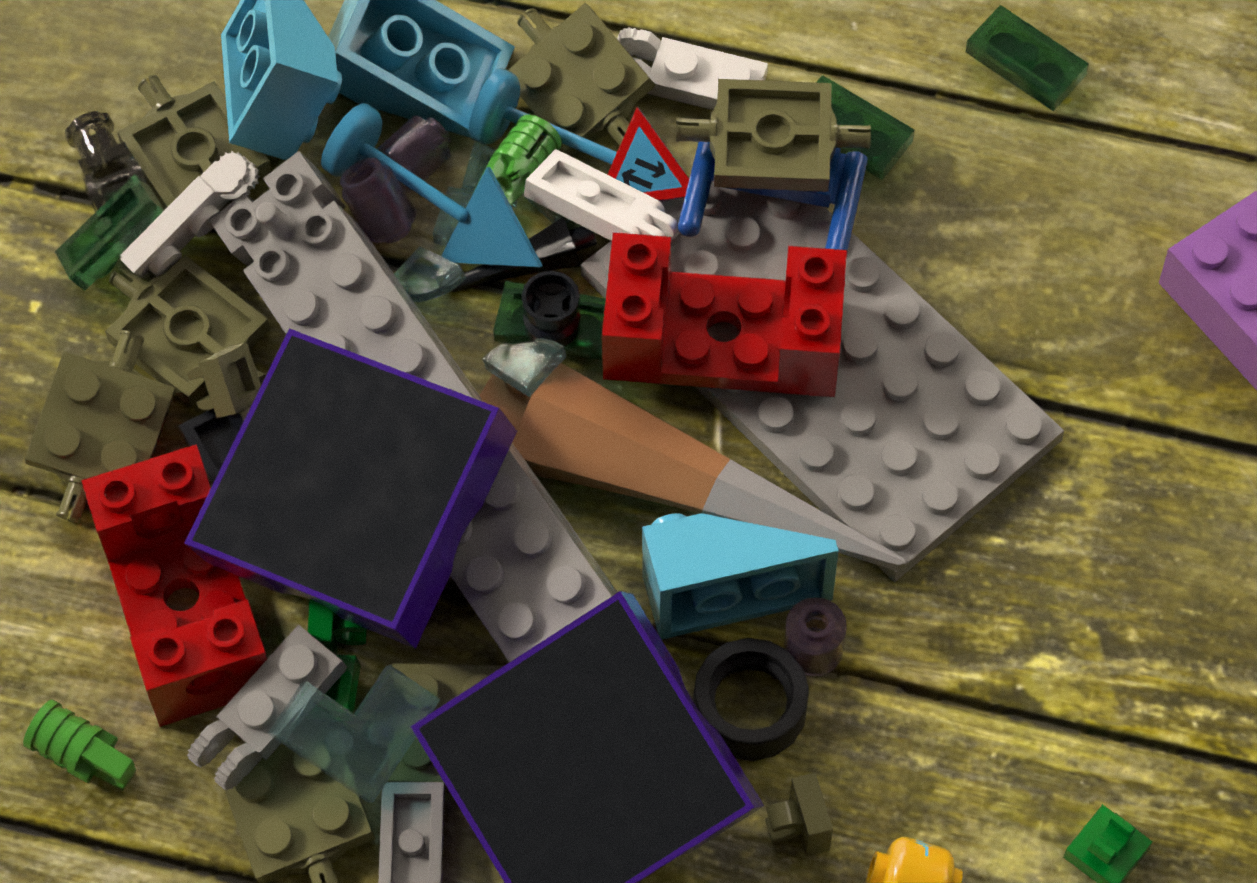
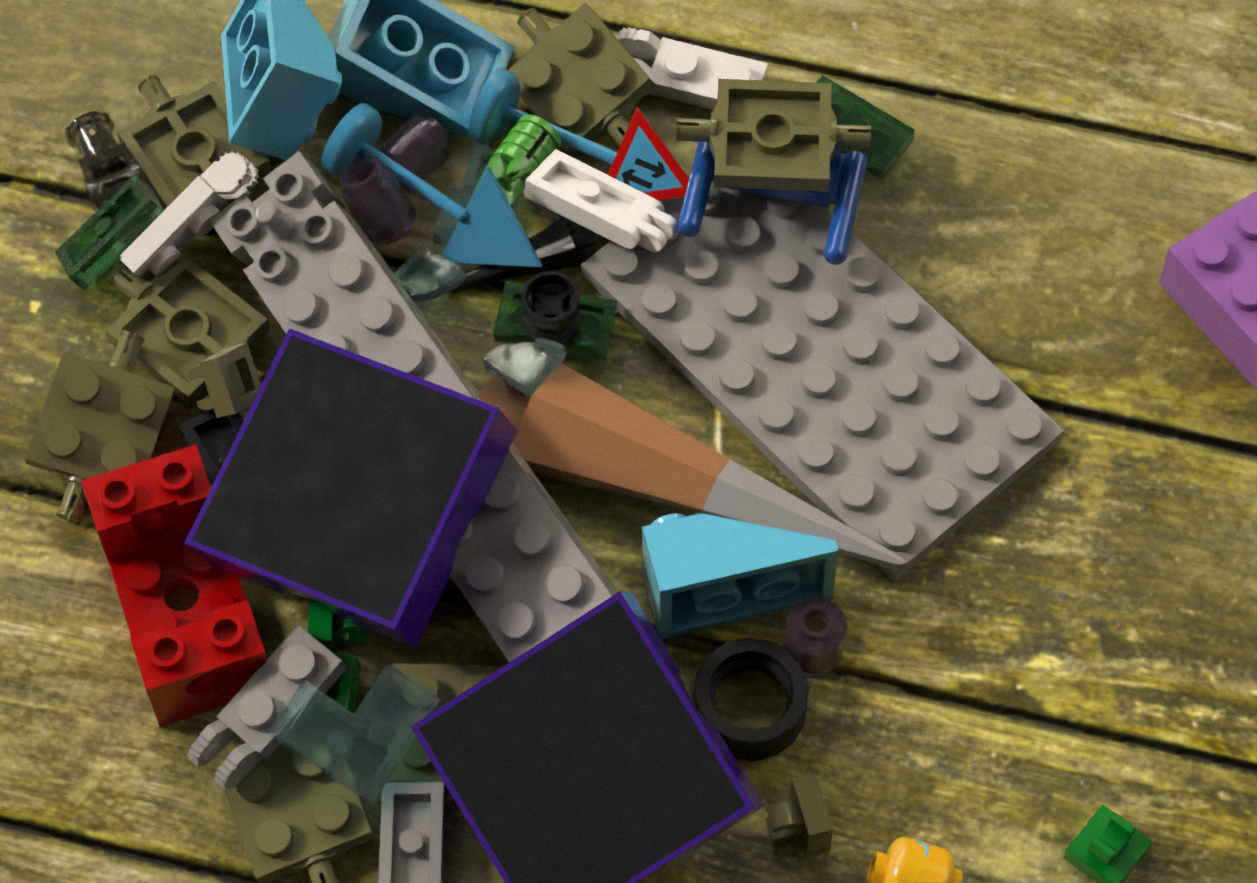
bright green hinge [23,699,136,791] -> none
red plate [602,233,847,397] -> none
clear green plate [965,5,1089,111] -> none

